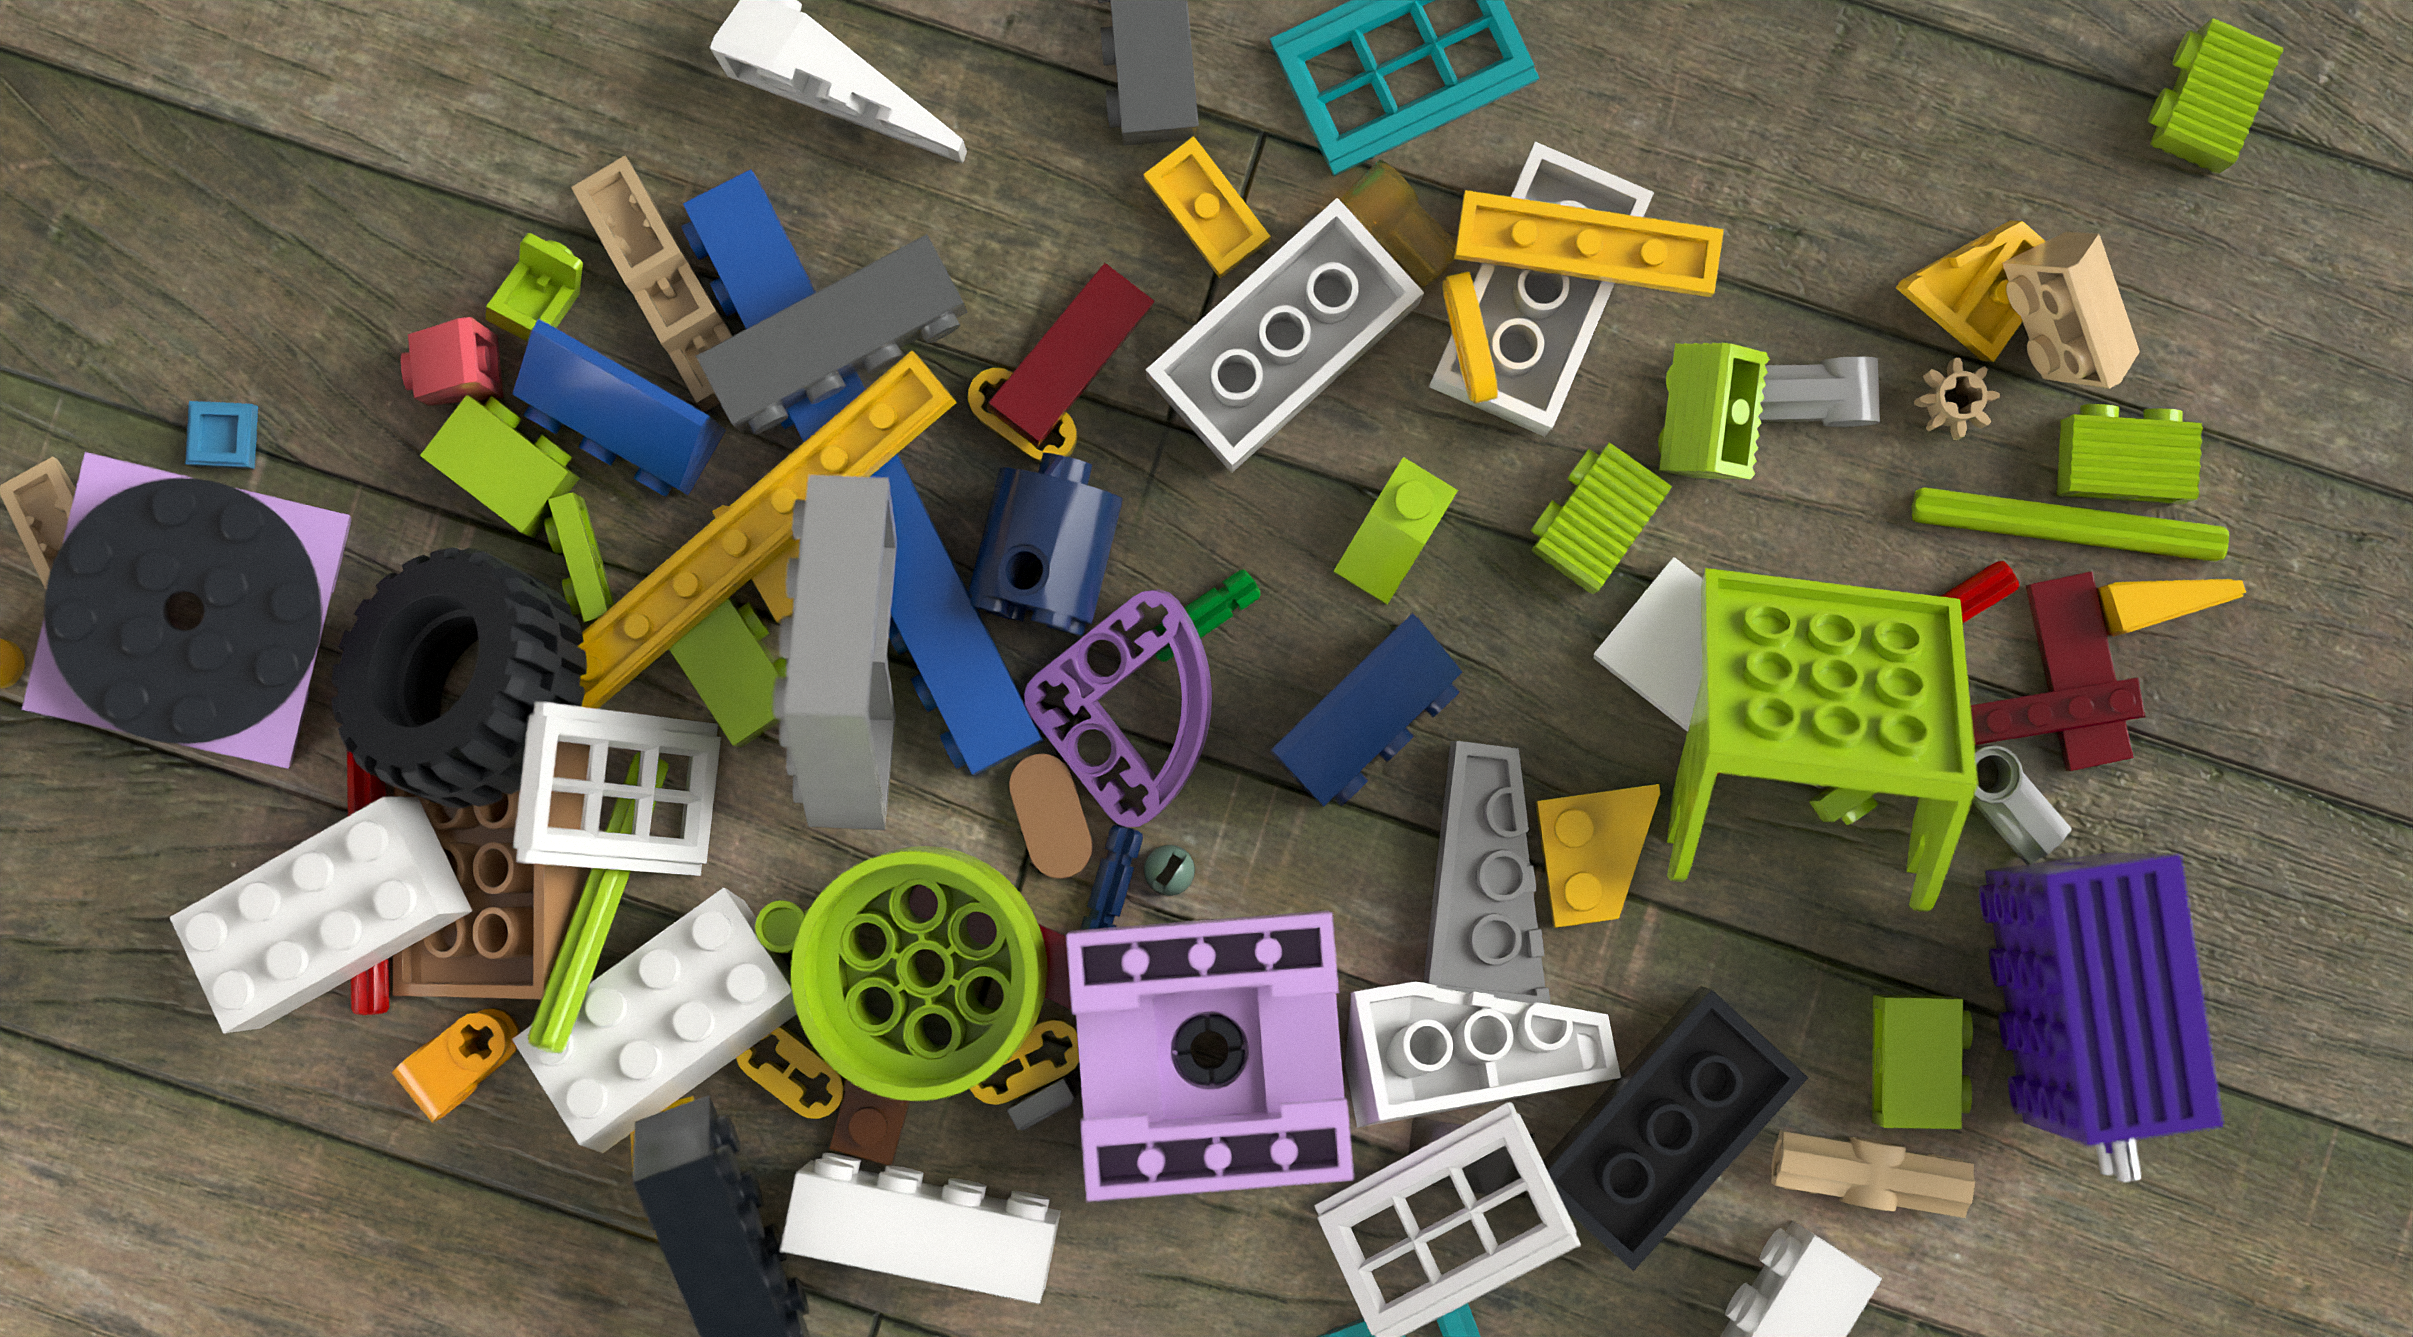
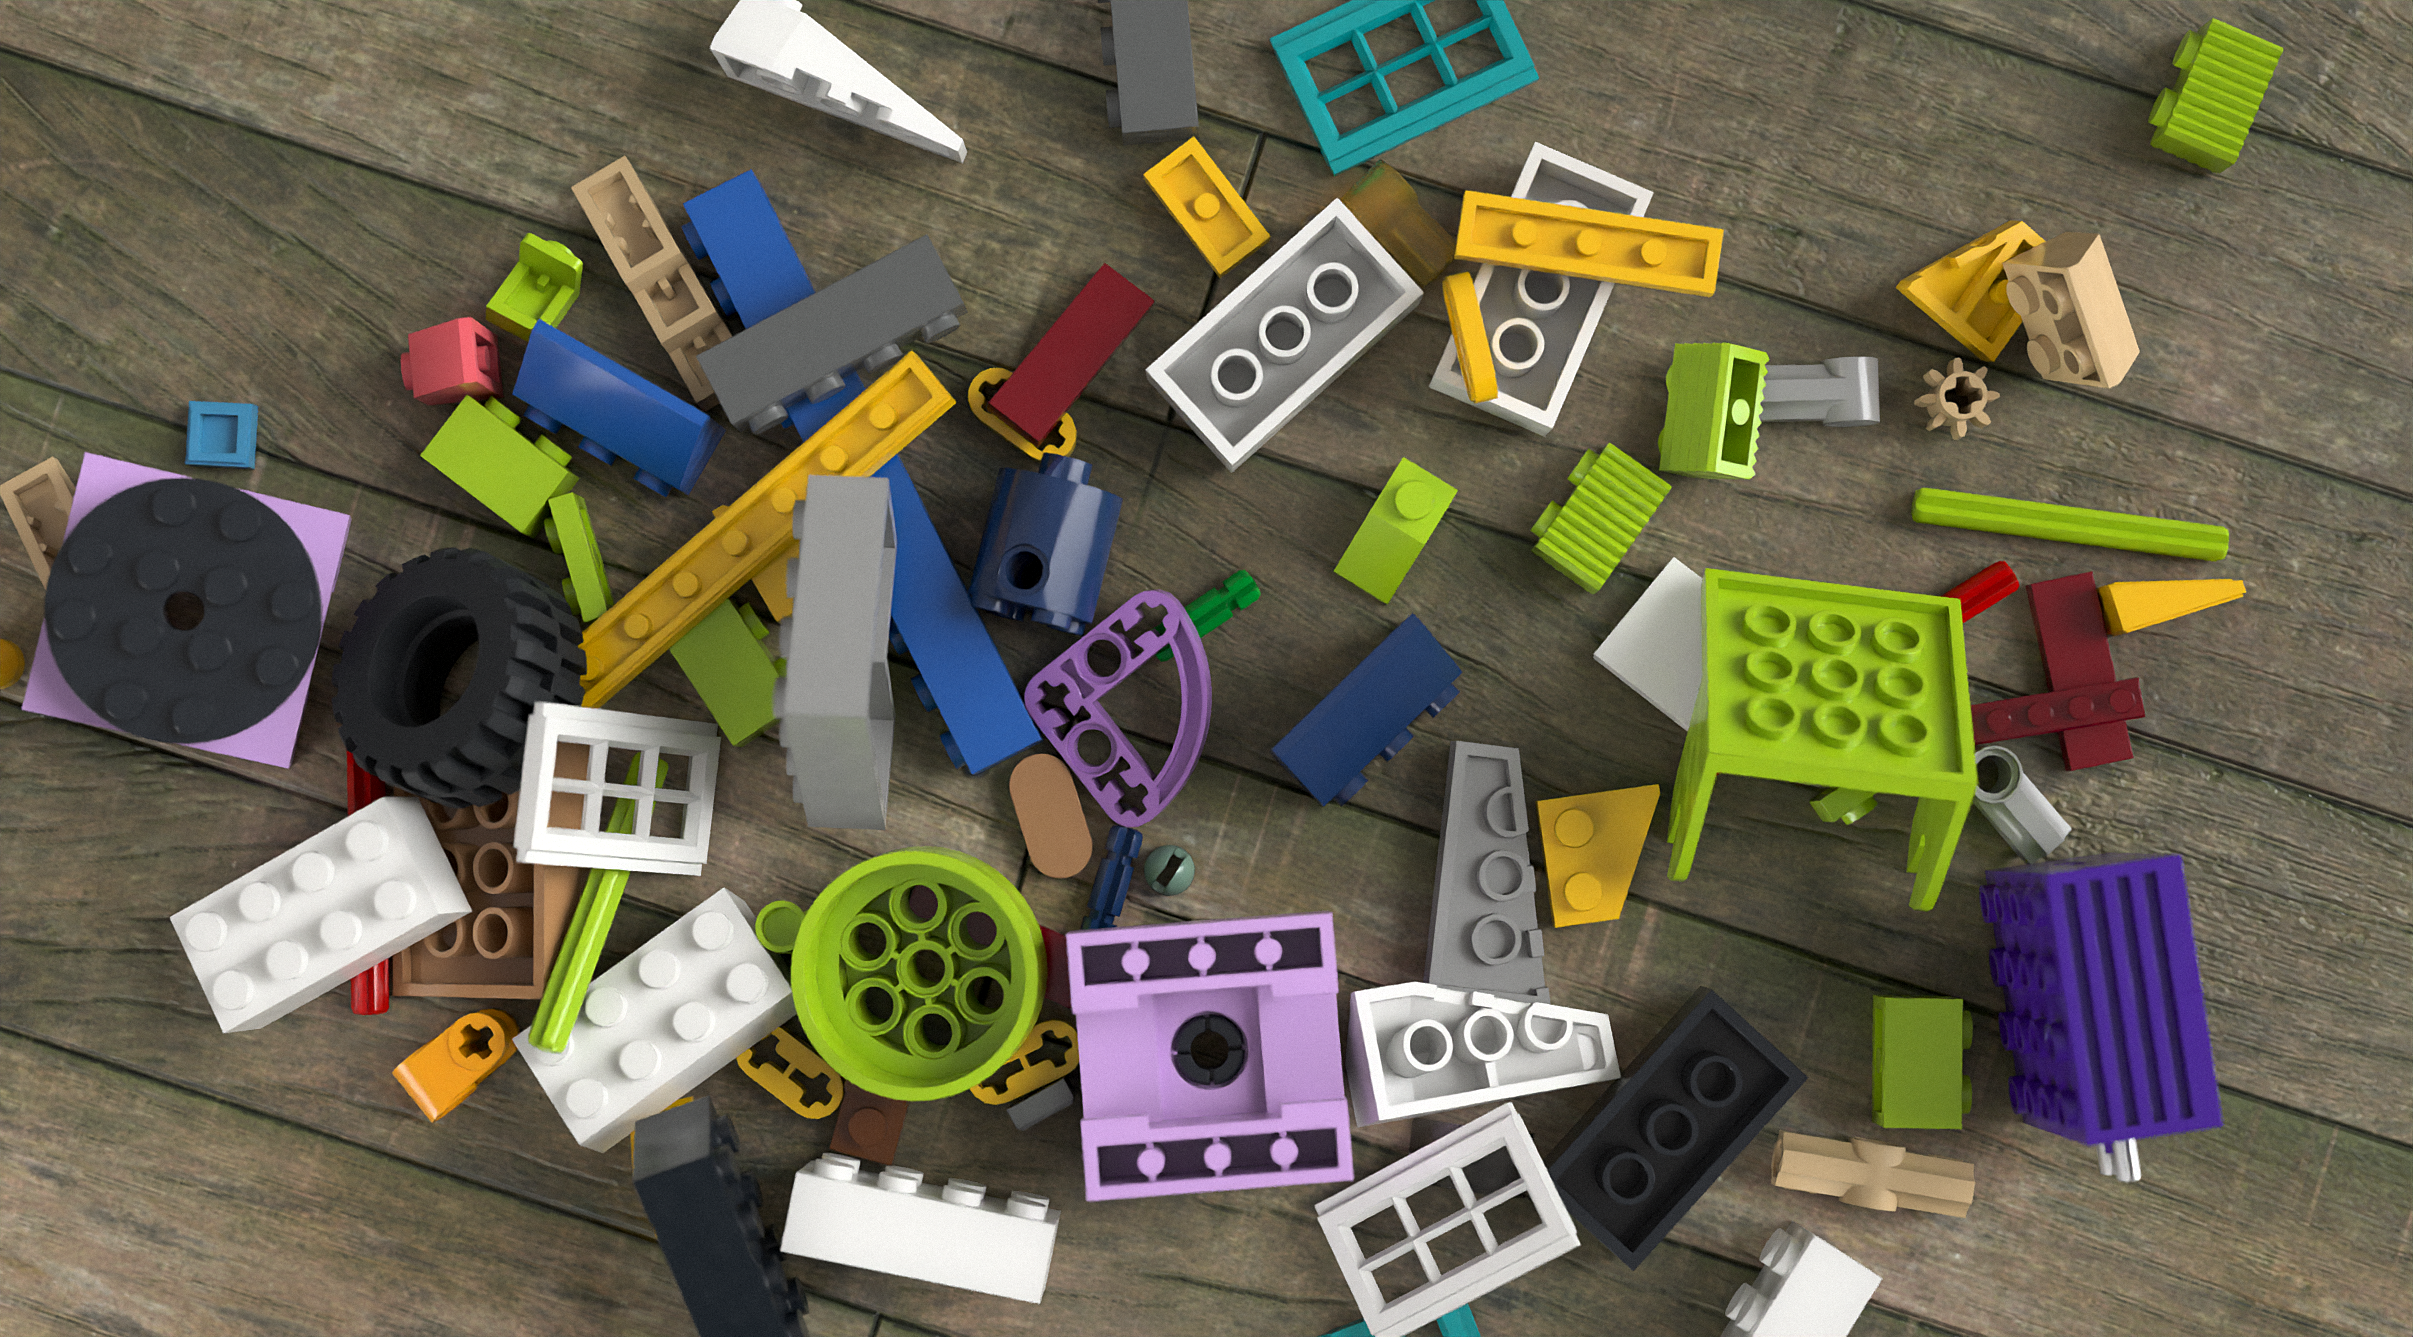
lime brick [2057,404,2203,504] -> none

